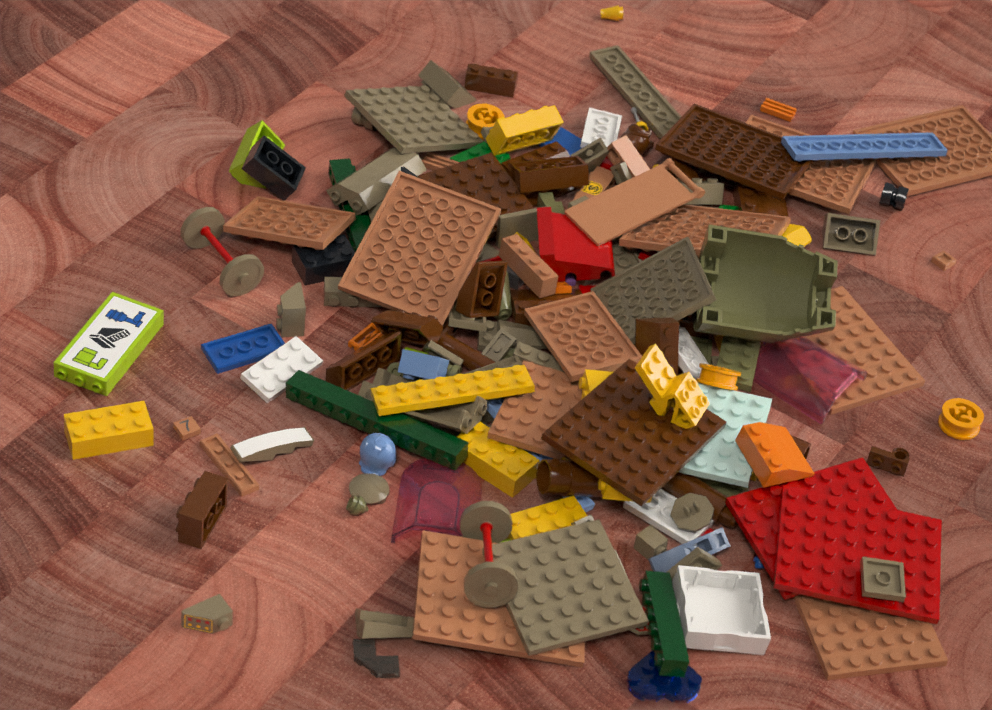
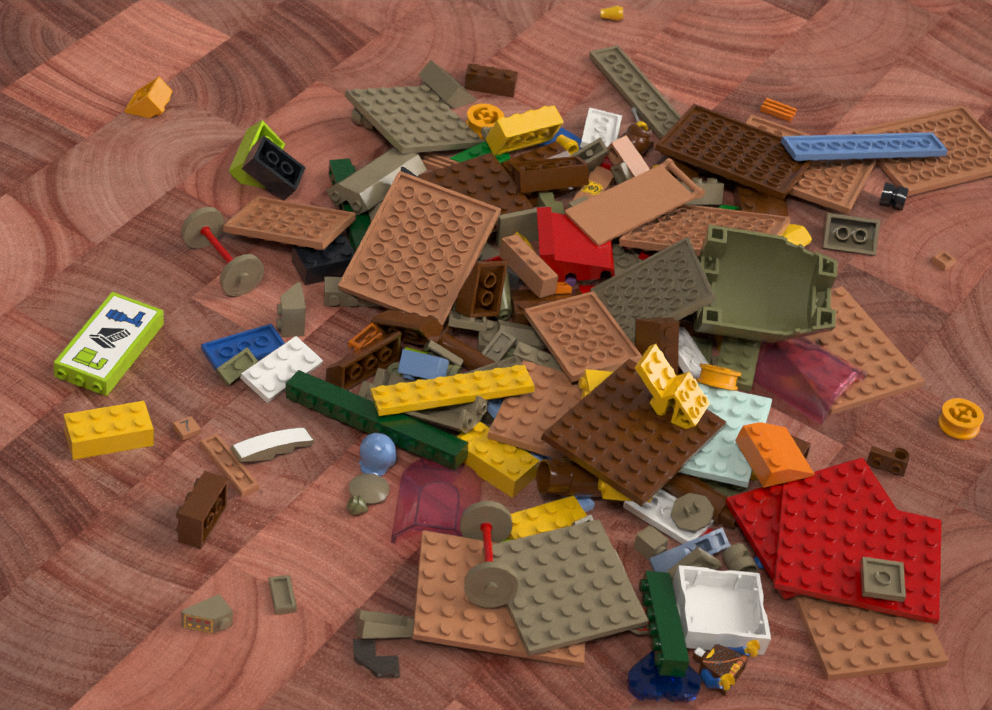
none -> light orange slope [124,76,173,118]
none -> olive plate [215,347,258,386]
none -> dark tan tile [268,575,297,615]
none -> yellow cone [556,135,579,155]
none -> torso [692,640,761,696]
none -> dark tan wheel [722,543,759,573]

